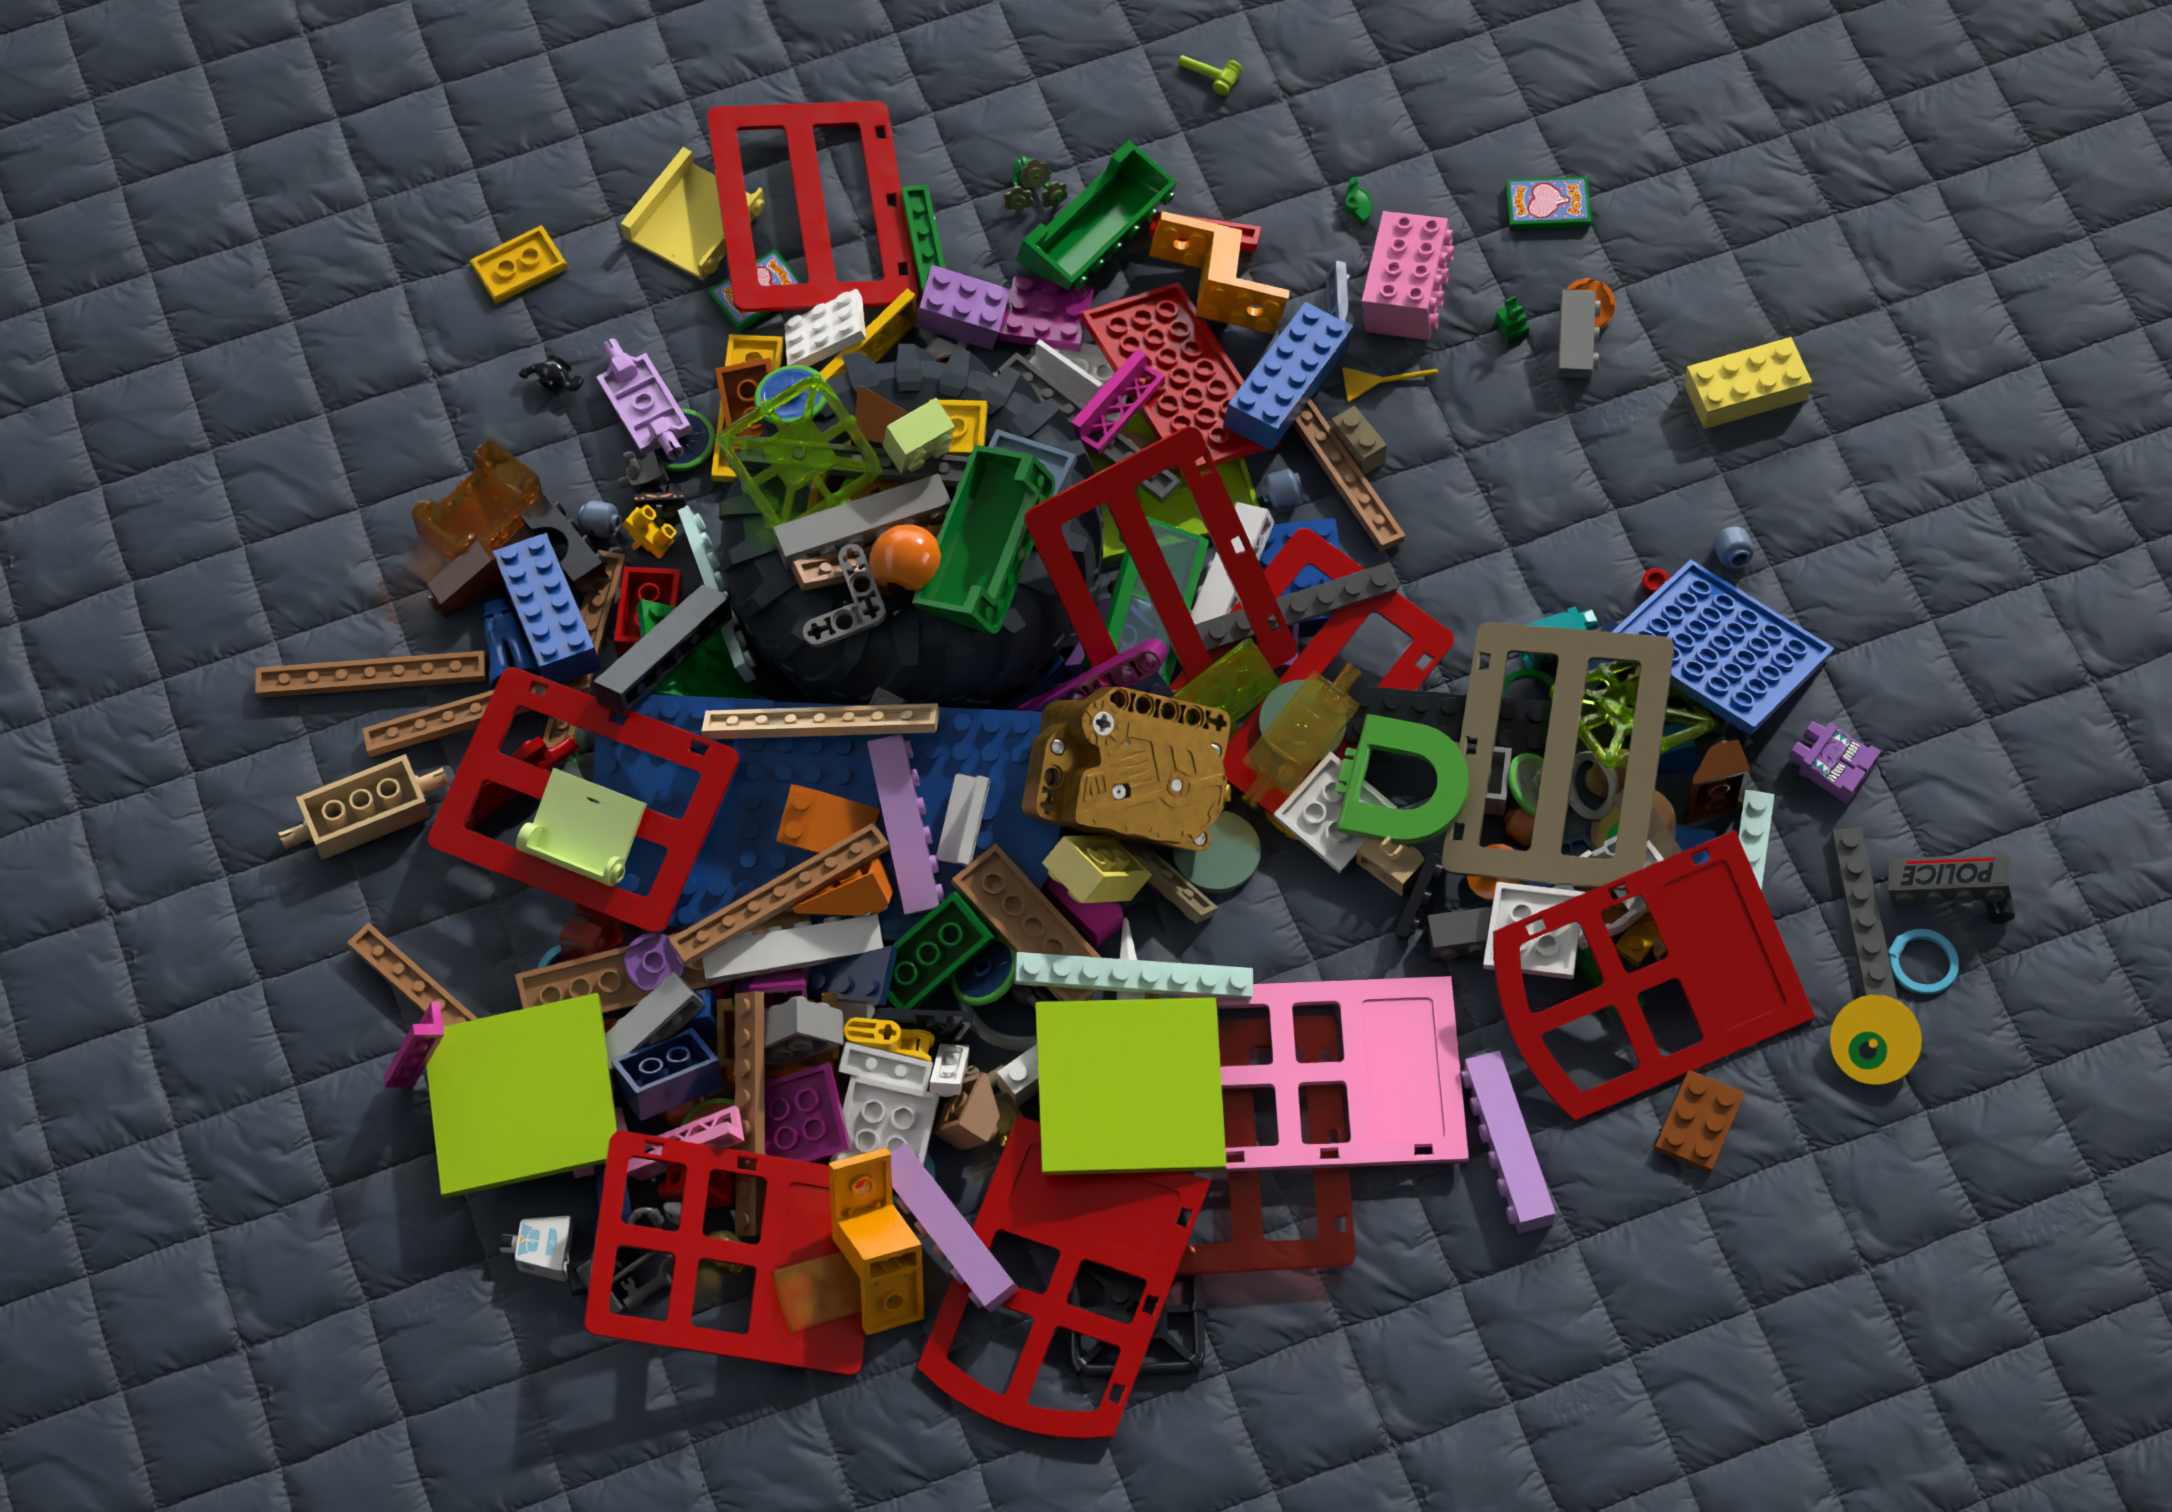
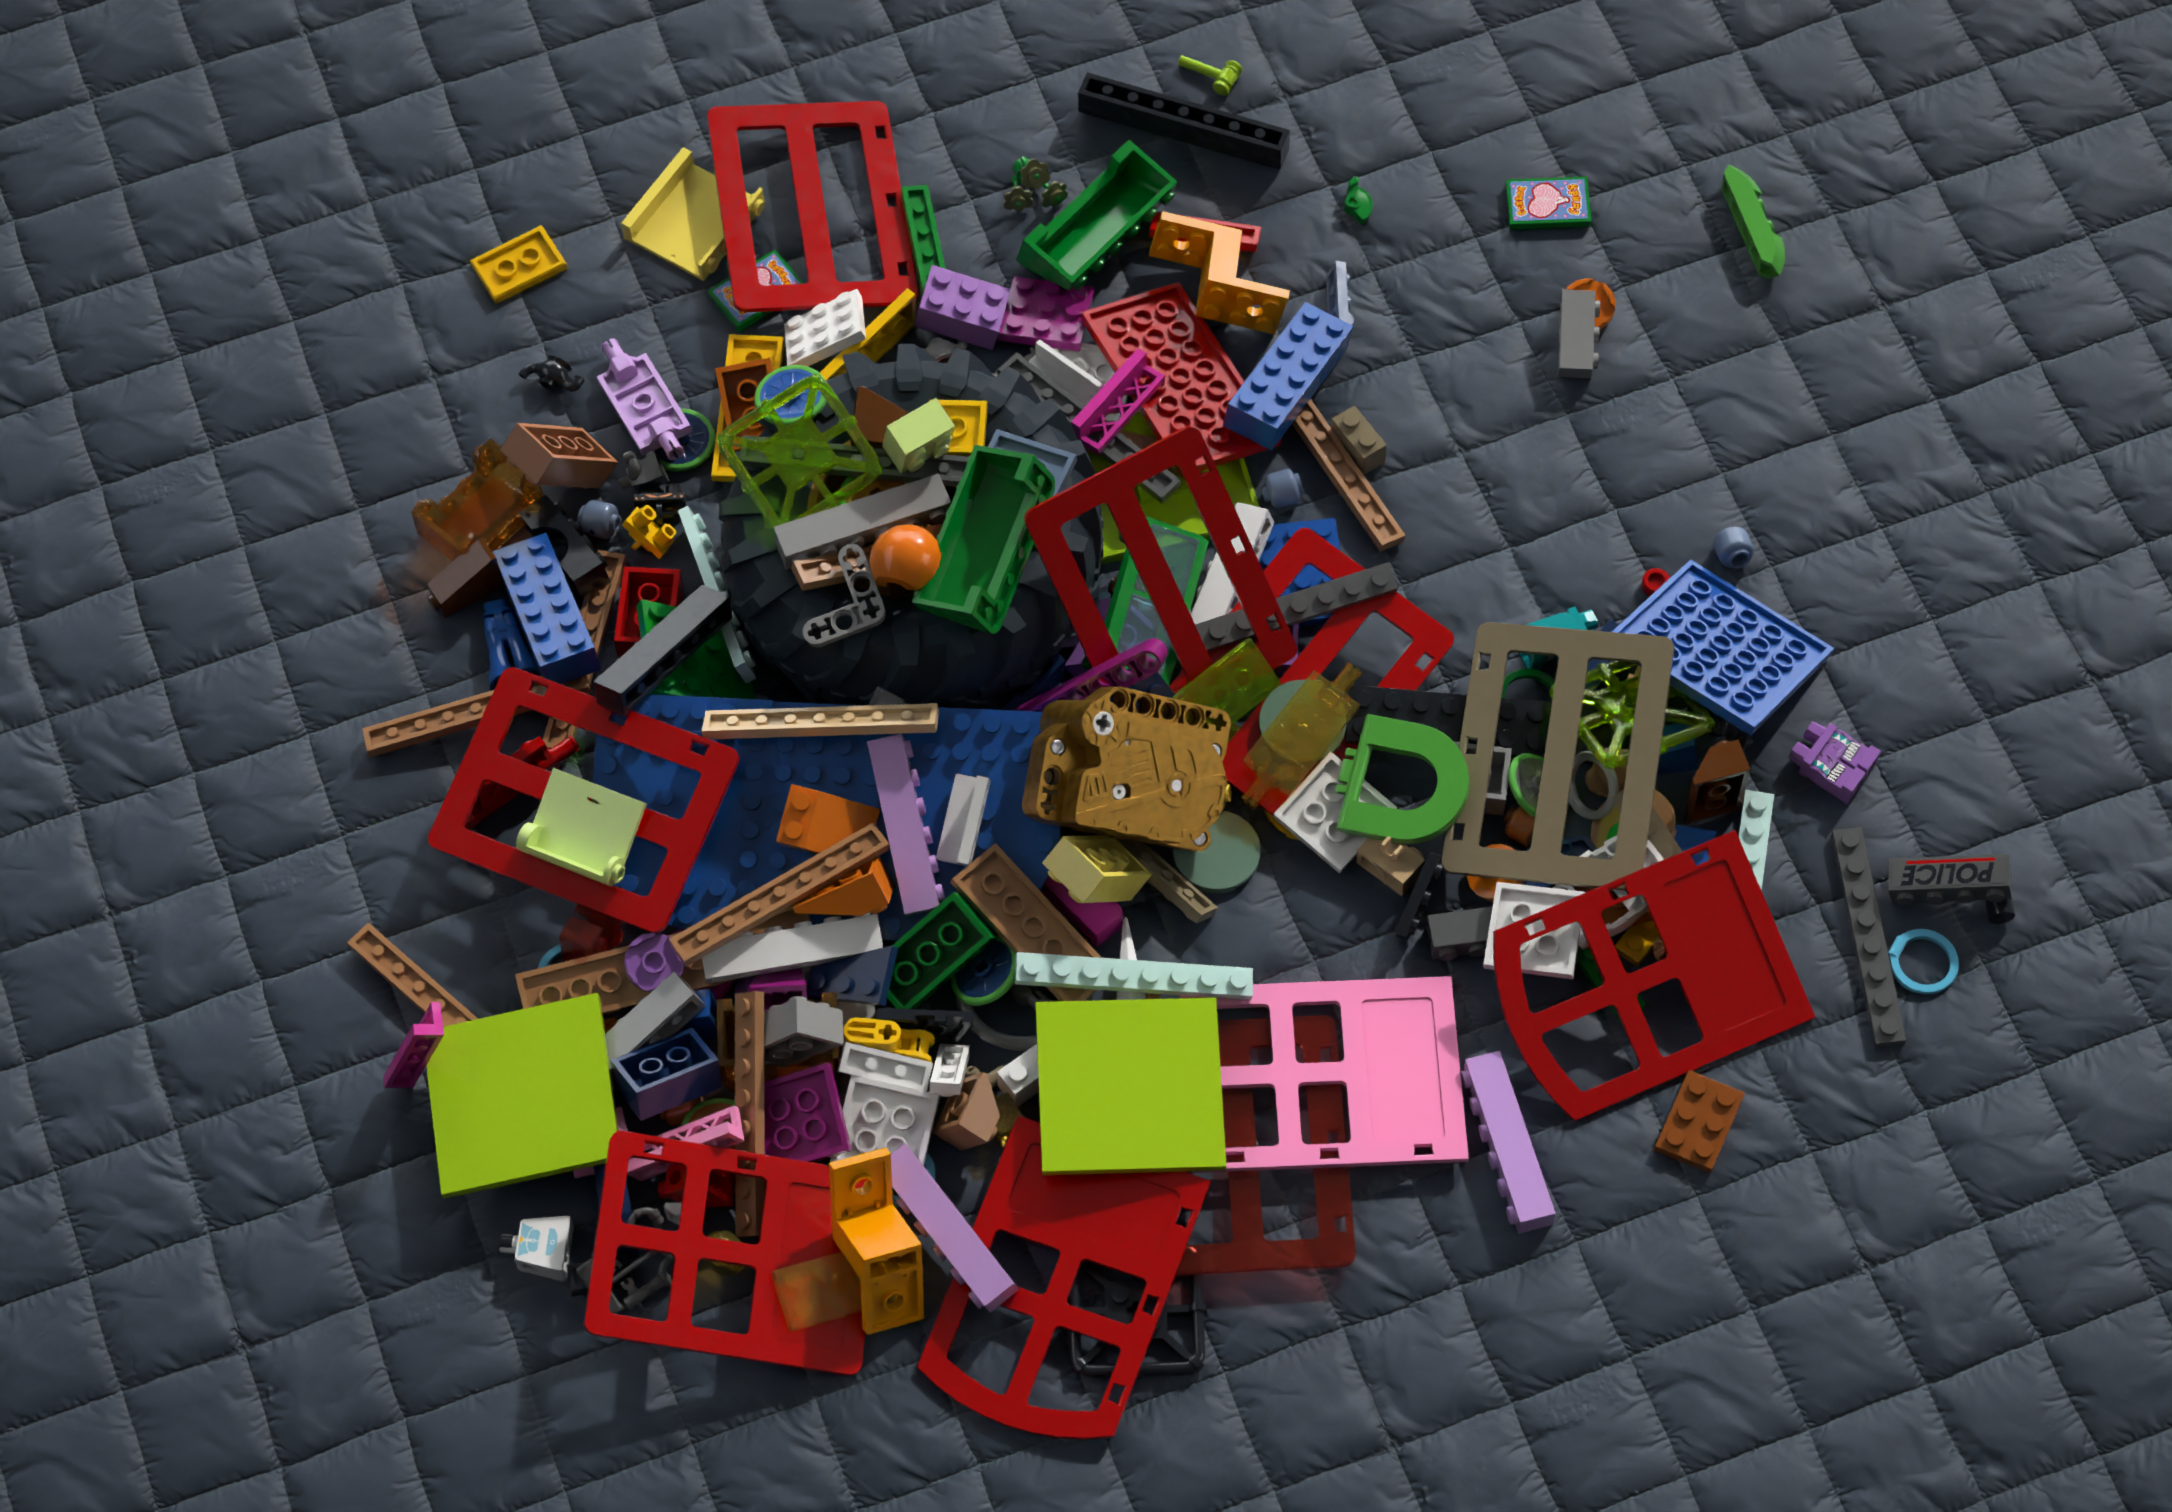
medium nougat plate [255,651,486,698] -> none
tan brick [278,754,449,860] -> none
yellow piece [1342,367,1438,403] -> none
bright pink brick [1362,211,1454,340] -> none
green piece [1494,296,1530,343] -> none
light yellow brick [1684,337,1812,429] -> none
yellow tile [1830,995,1922,1086] -> none
none -> nougat brick [500,423,618,489]
none -> black brick [1078,72,1290,170]
none -> bright green brick [1721,165,1785,279]

